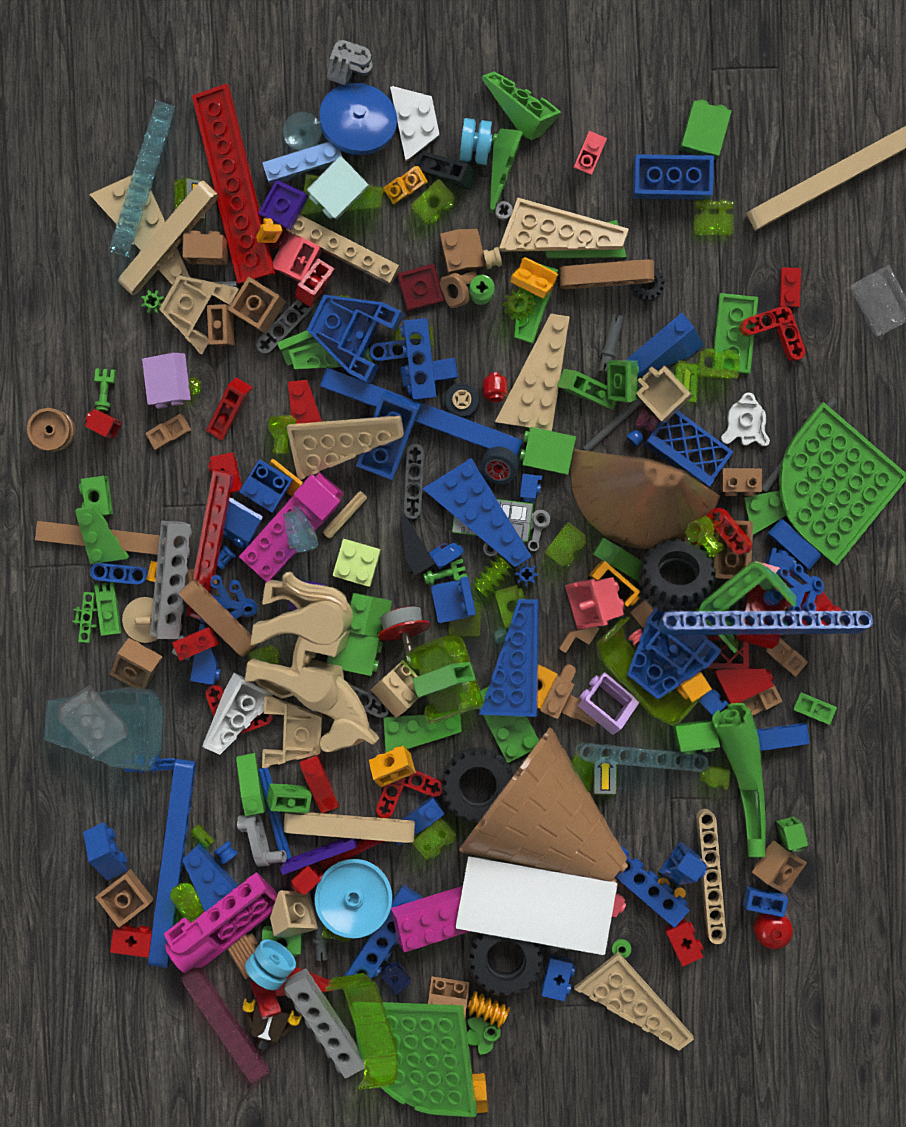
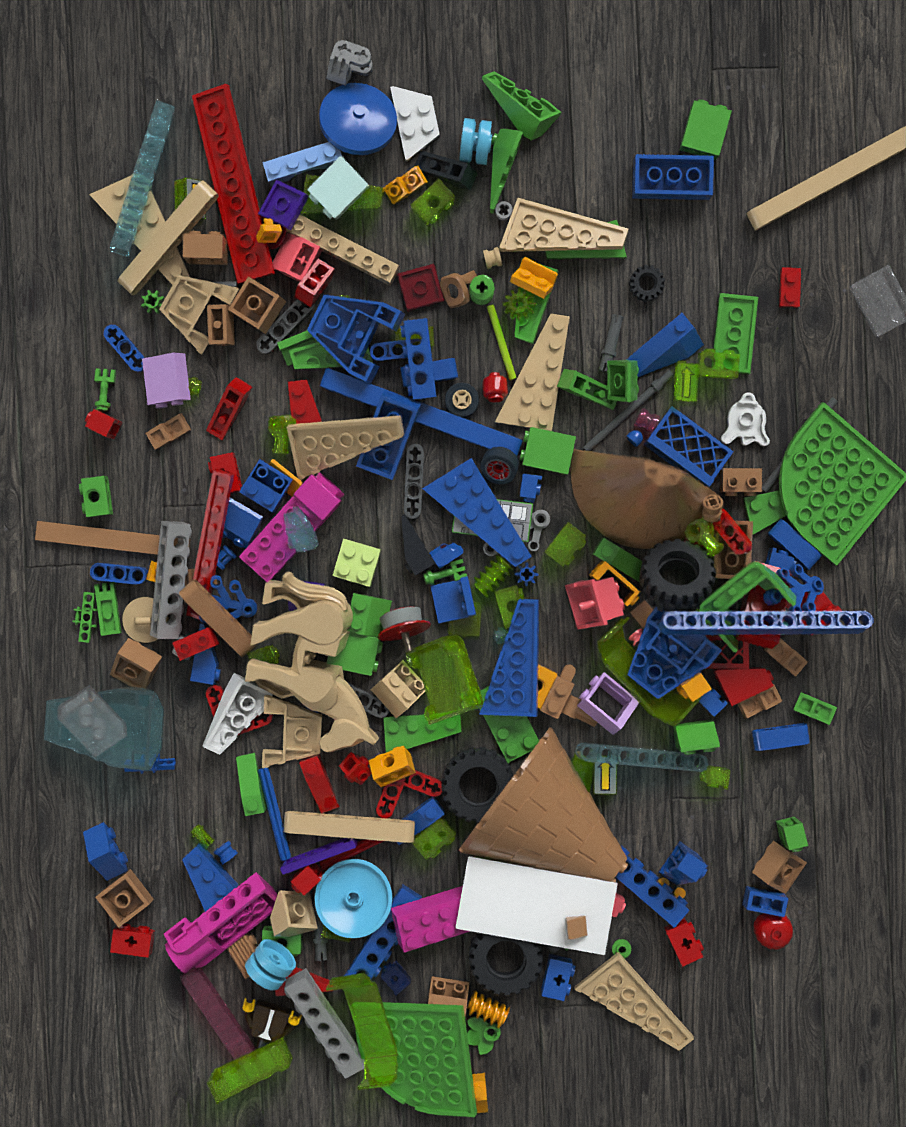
medium nougat wheel [27,408,76,452] -> none
bright green wing [75,506,129,564] -> none
blue beam [148,759,196,968] -> none
clear neon green piece [170,883,205,922] -> none
light grey beam [237,814,287,867] -> none
red plate [250,981,281,1019] -> none
bright green brick [267,783,312,813] -> none
clear light blue dish [283,111,322,151] -> none
tan axle [323,491,367,538] -> none
bright green brick [413,662,476,697] -> none
medium nougat slope [440,229,486,275] -> none
medium nougat slope [558,627,599,653] -> none
medium nougat beam [559,259,654,289] -> none
coral slope [574,131,607,175] -> none
tan piece [636,366,693,423] -> none
clear neon green plate [694,199,734,235] -> none
tan beam [696,809,726,944] -> none
bright green brick [712,703,766,858] -> none
red beam [739,306,805,361] -> none
none -> blue beam [104,325,145,372]
none -> clear neon green wedge [207,1037,293,1104]
none -> red brick [339,752,372,785]
none -> lime bar [487,304,517,380]
none -> medium nougat slope [566,915,588,940]
none -> medium nougat wheel [702,494,723,522]

